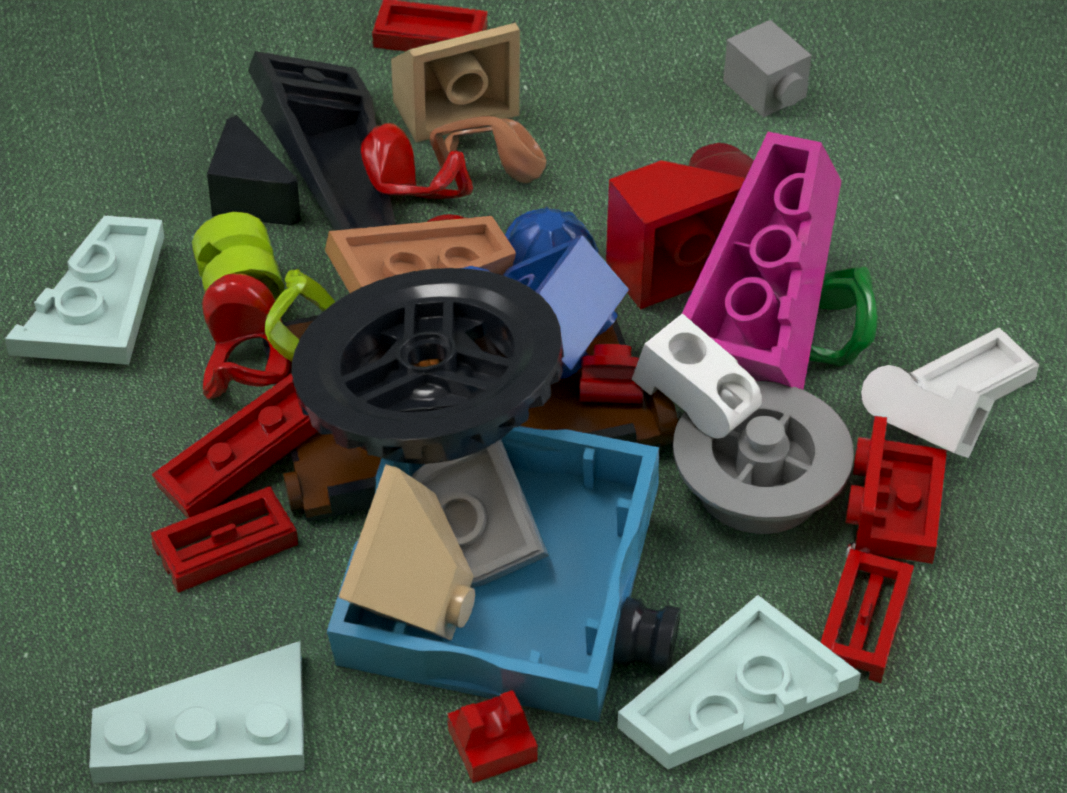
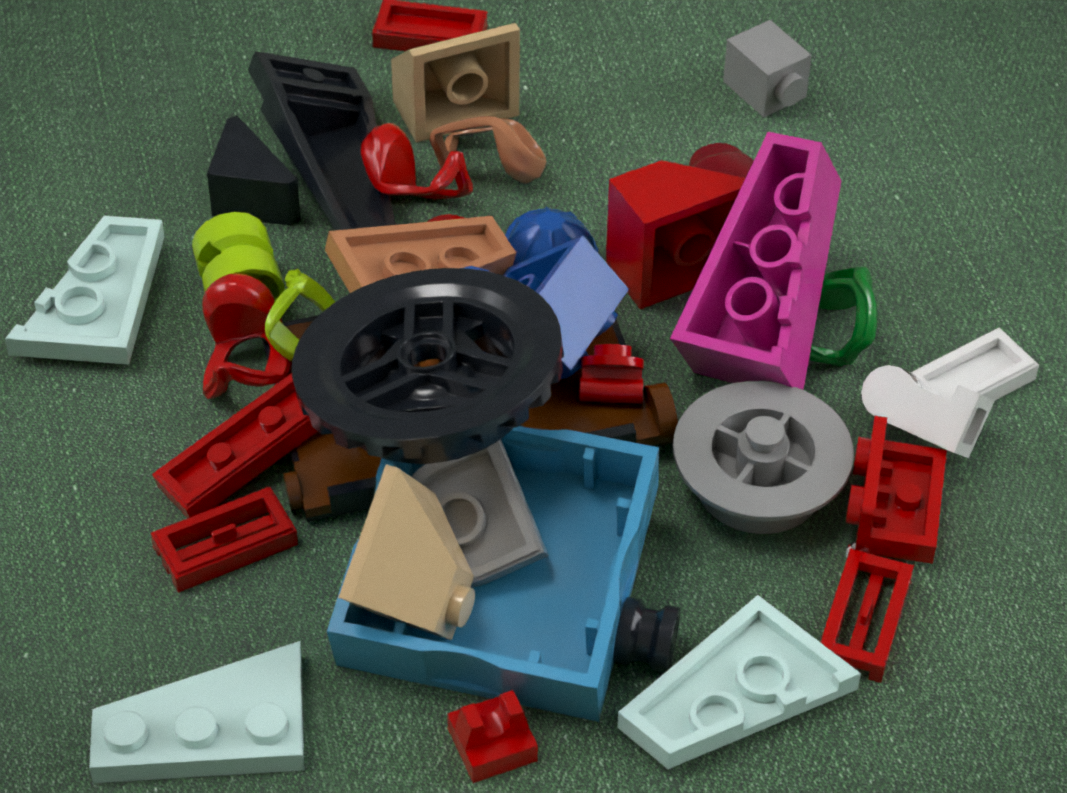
white leg [632,314,762,439] -> none

